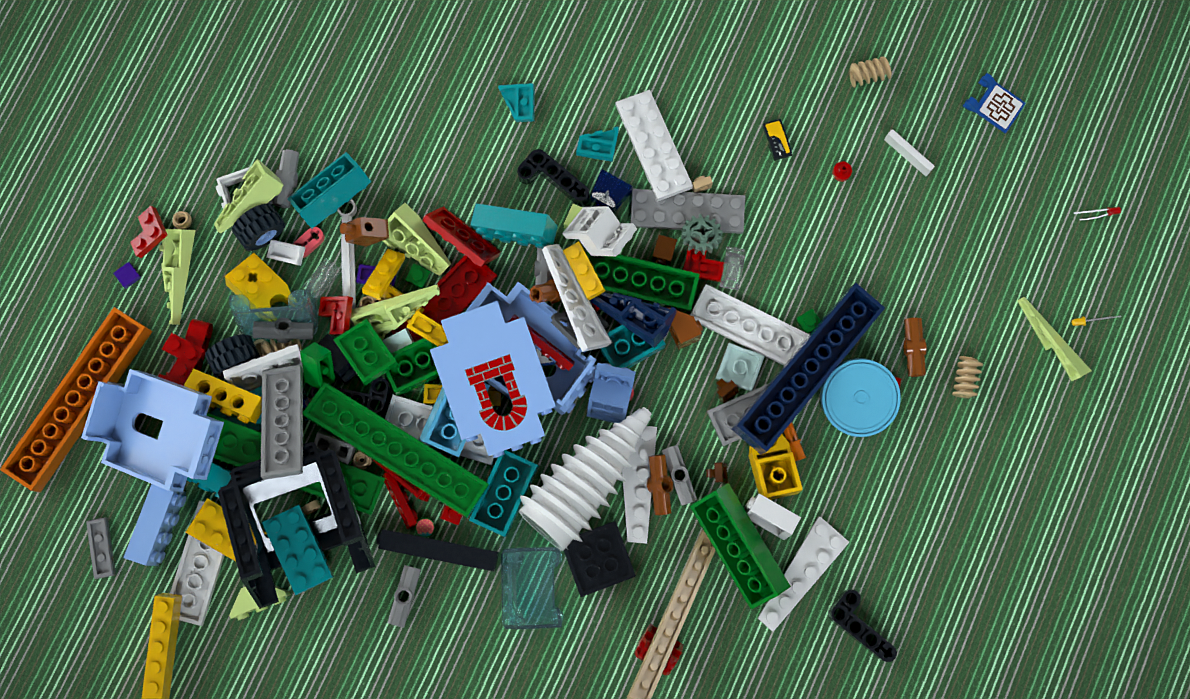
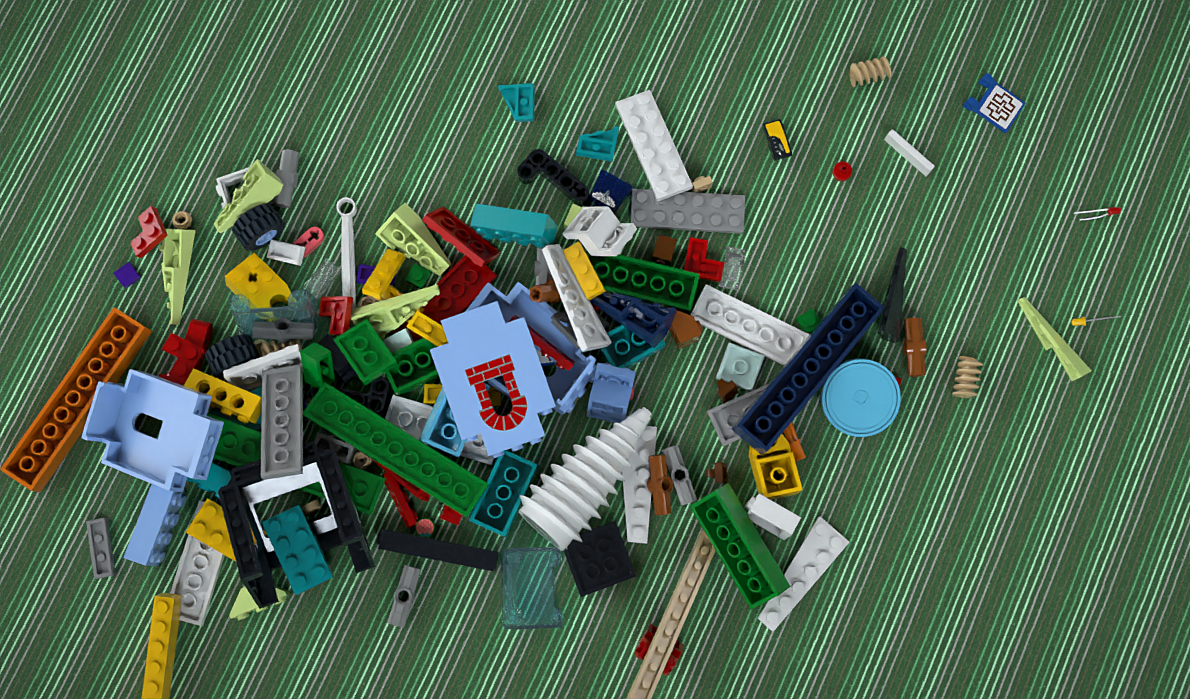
teal brick [287,152,371,229] -> none
dark orange torso [340,217,389,247] -> none
sand green gear [681,214,723,255] -> none
black beam [828,589,897,662] -> none
none -> black wedge [877,247,907,344]

